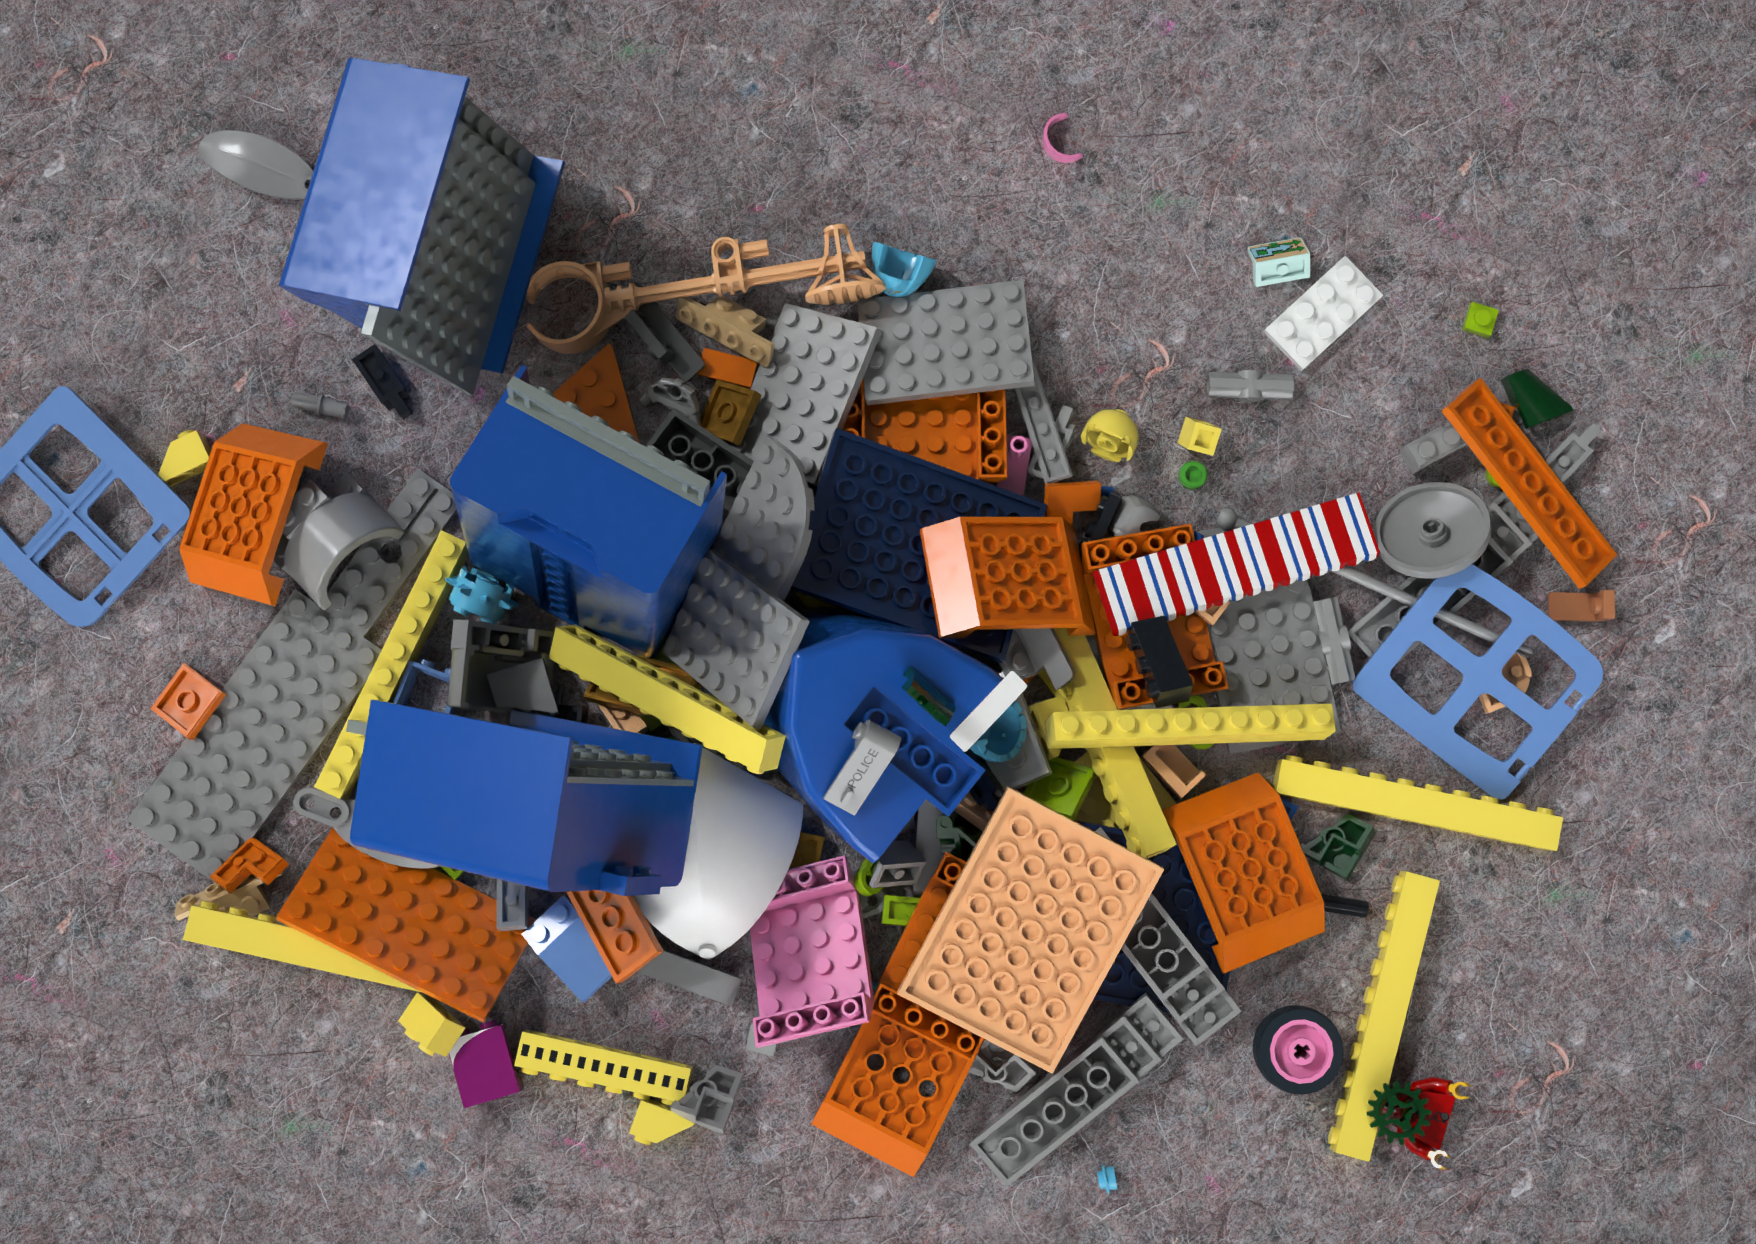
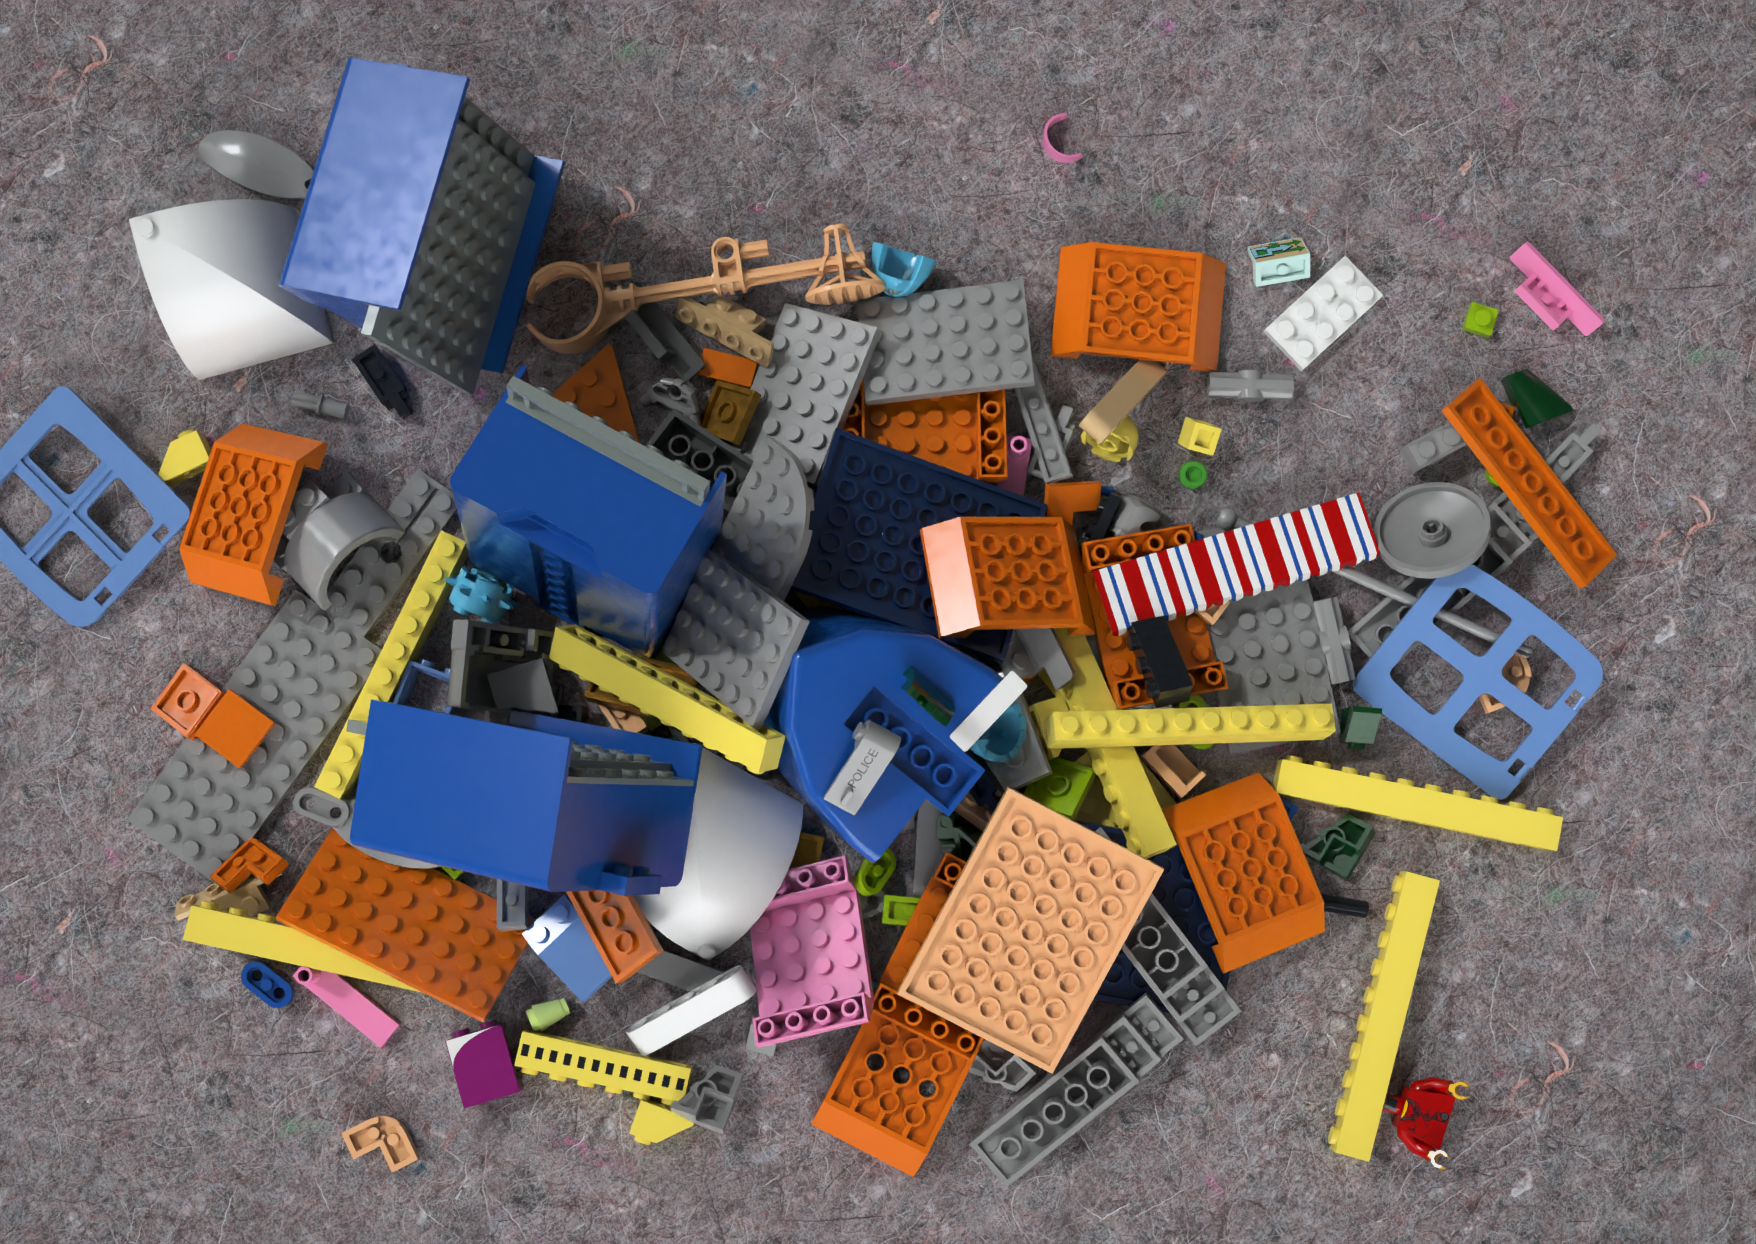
light yellow brick [398,992,465,1057] -> none
light grey slope [869,840,927,888] -> none
medium azure plate [1097,1164,1118,1194] -> none
wheel [1253,1005,1344,1095] -> none
dark green gear [1366,1080,1432,1145] -> none
nougat bracket [1548,590,1615,622] -> none
none -> white panel [129,199,333,380]
none -> orange tile [194,689,276,769]
none -> blue plate [241,961,295,1008]
none -> bright pink piece [293,966,401,1048]
none -> light nougat plate [341,1116,420,1172]
none -> yellowish green cone [526,998,570,1032]
none -> white beam [626,965,757,1056]
none -> orange slope [1050,242,1226,372]
none -> tan beam [1079,360,1168,444]
none -> slope [1339,706,1382,750]
none -> bright pink bracket [1510,241,1605,336]

